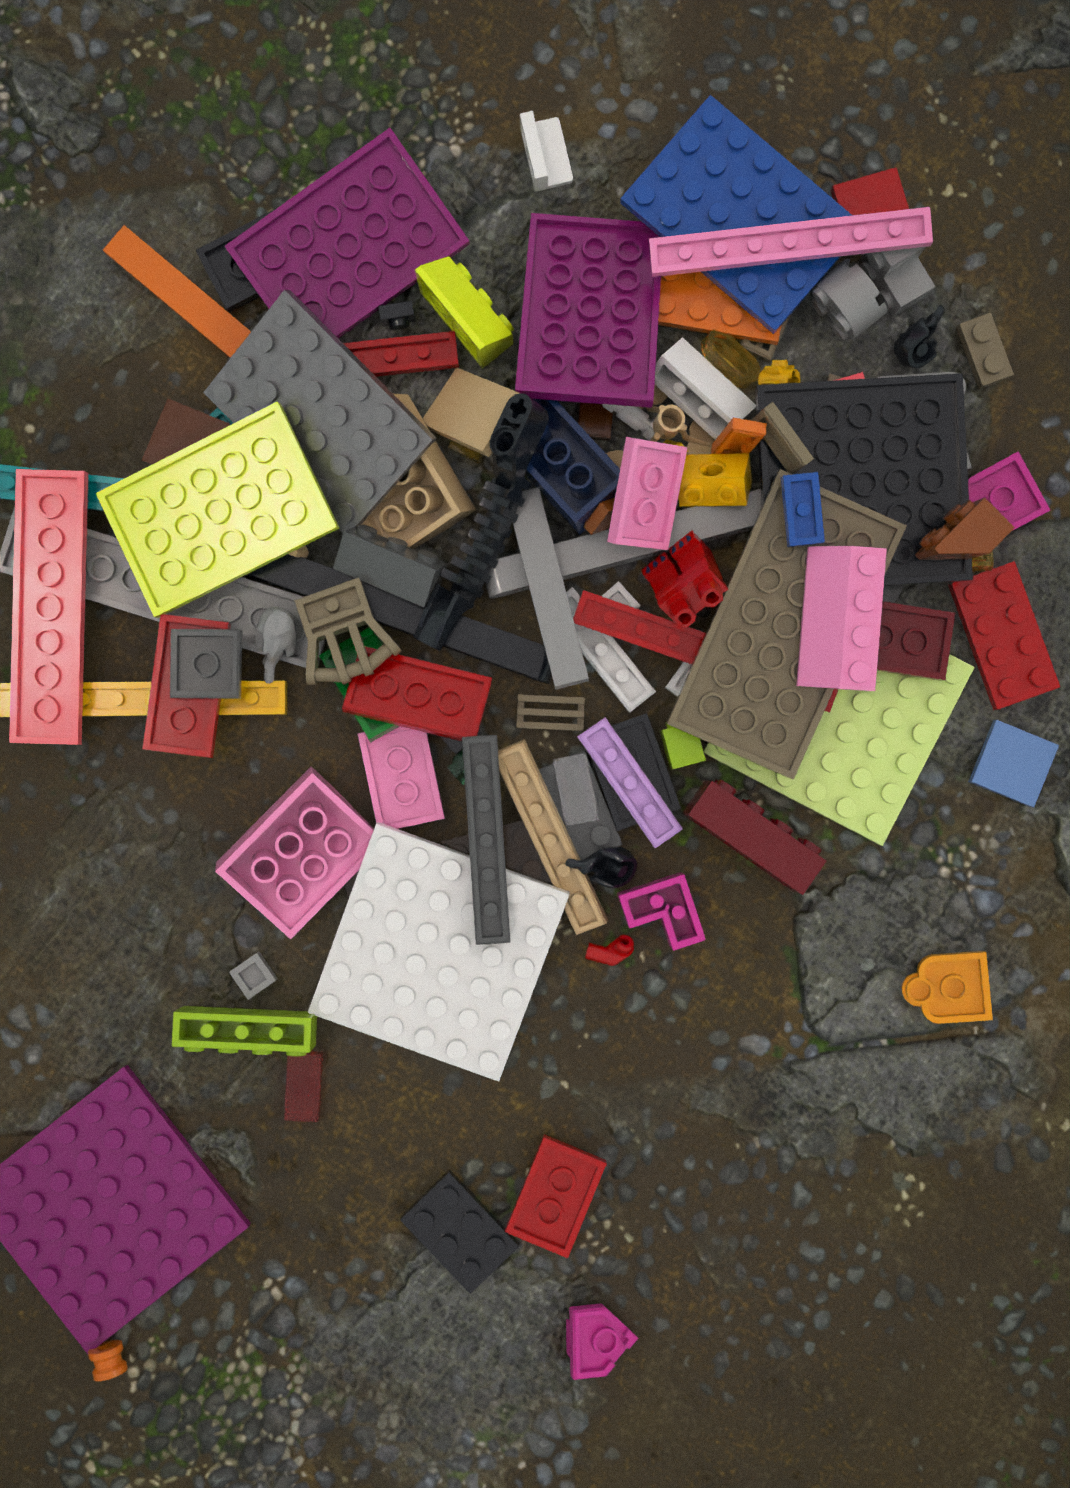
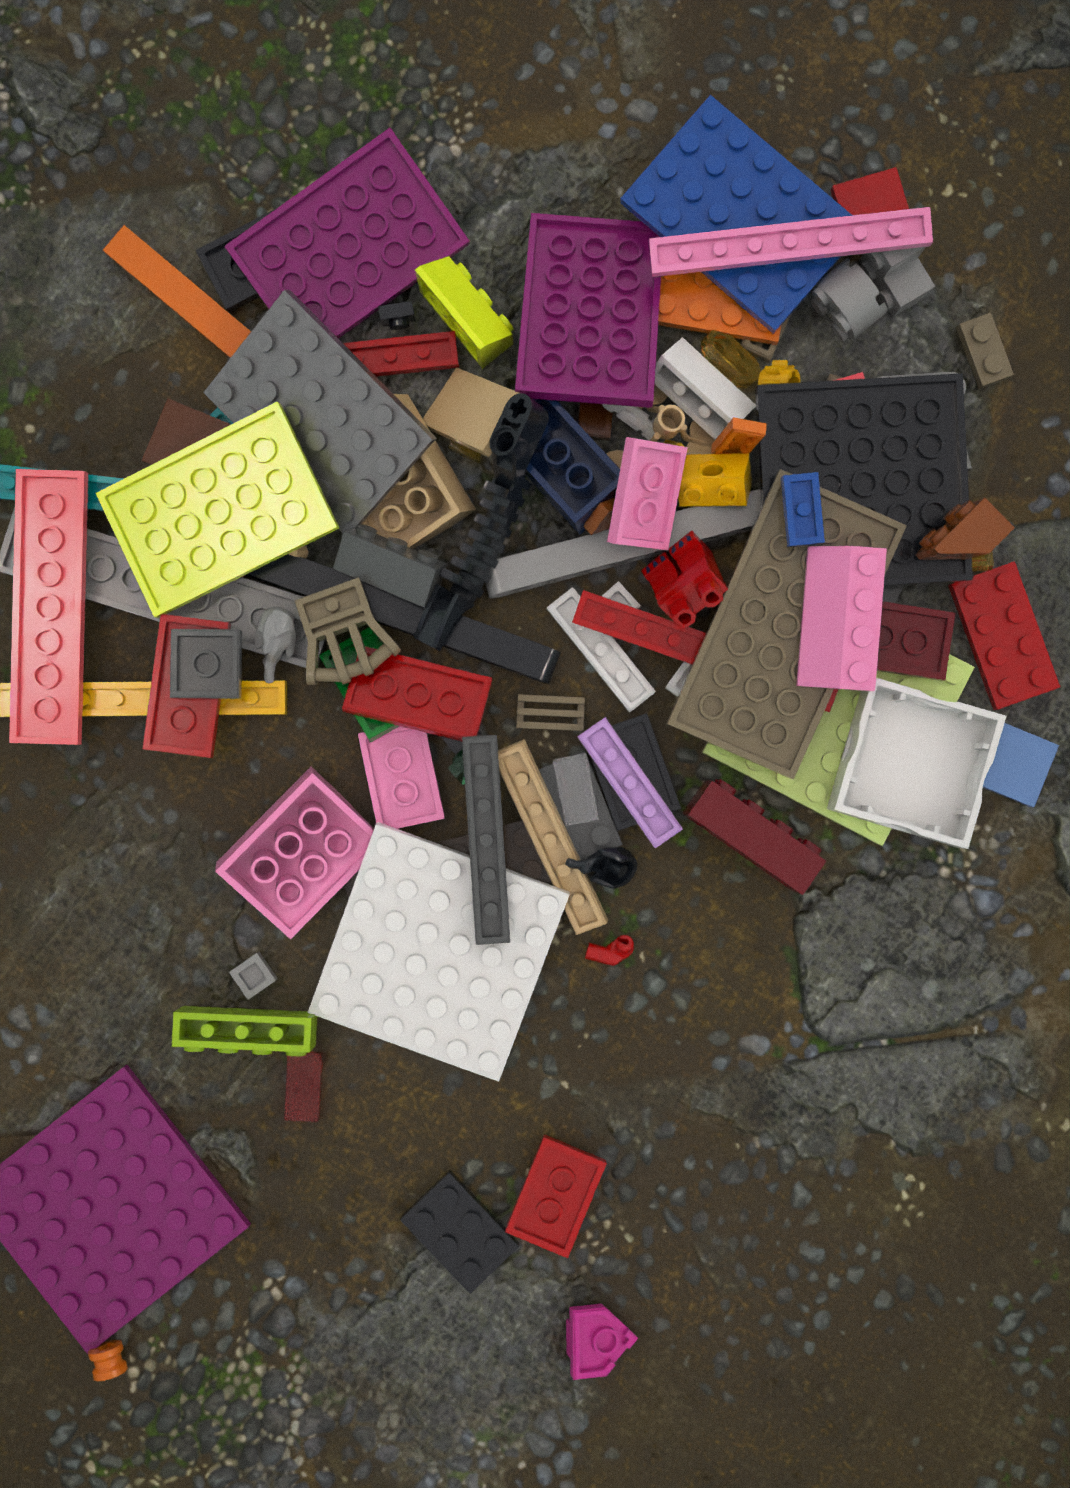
light grey tile [512,487,589,690] -> none
white panel [520,111,573,192] -> none
dark pink brick [617,872,706,951] -> none
lime brick [659,724,706,770] -> none
dark tan tile [751,402,814,474] -> none
black piece [894,304,944,368] -> none
light orange plate [901,951,993,1024] -> none
dark pink plate [968,451,1050,531] -> none
none -> white tile [827,678,1006,849]

